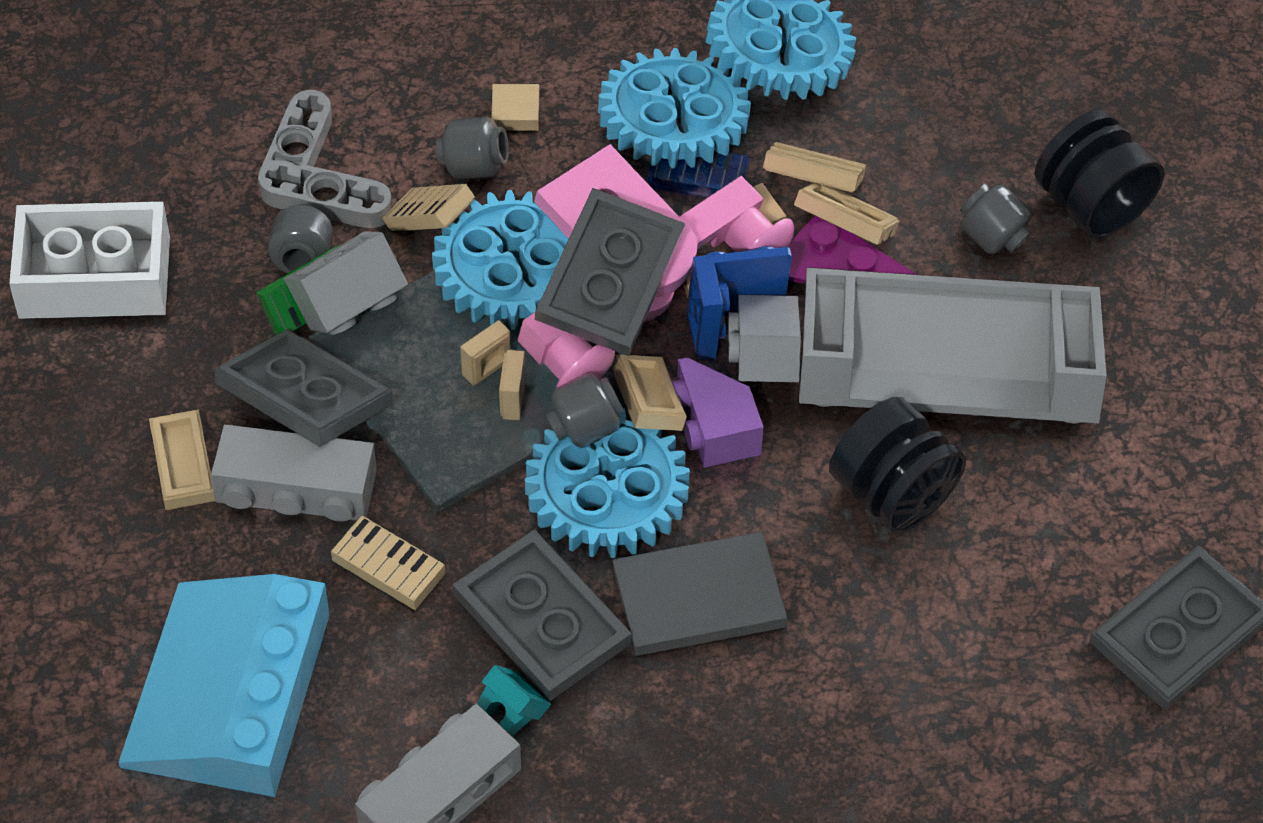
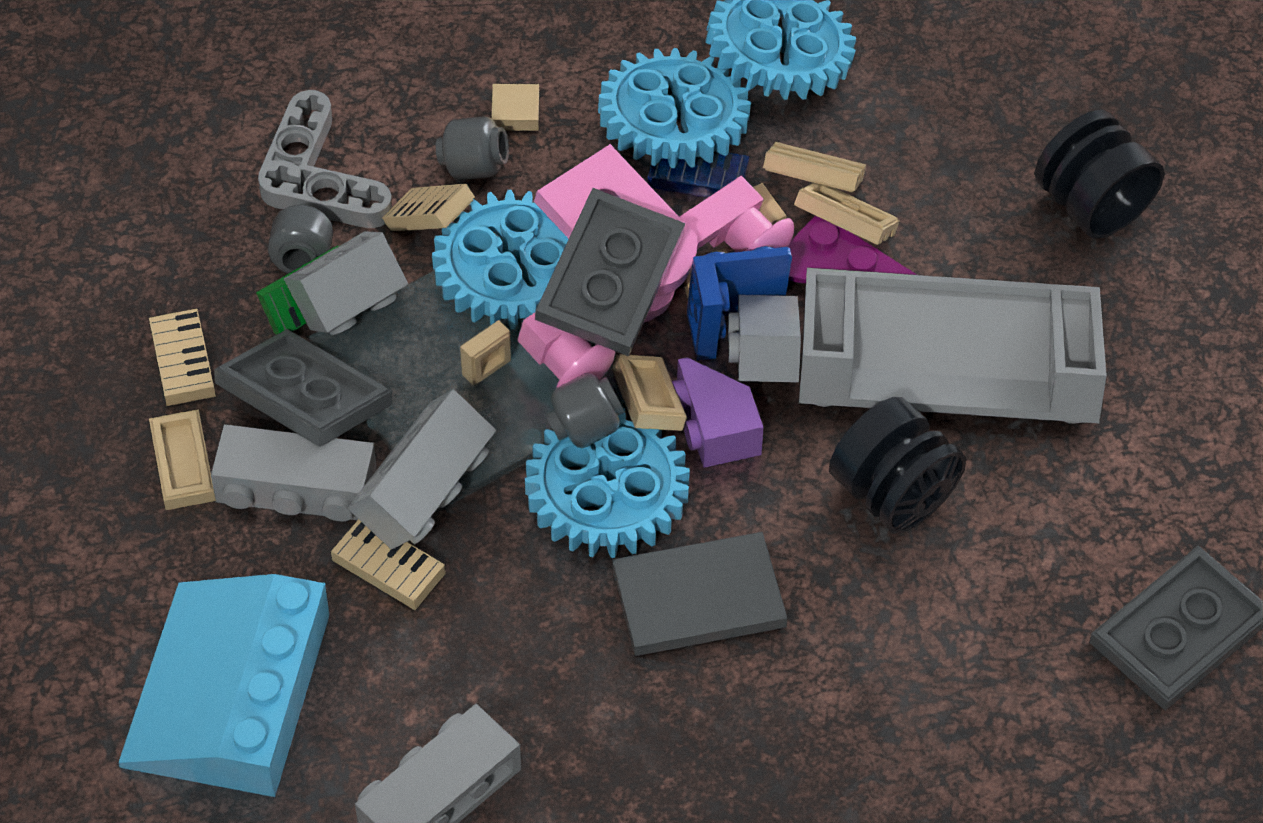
white brick [9,202,170,319] -> none
dark grey plate [453,529,632,702] -> none
teal tile [477,665,551,736] -> none
tan tile [499,350,526,421] -> none
dark grey head [959,183,1032,254] -> none
none -> tan tile [149,309,216,406]
none -> light grey brick [347,389,496,550]

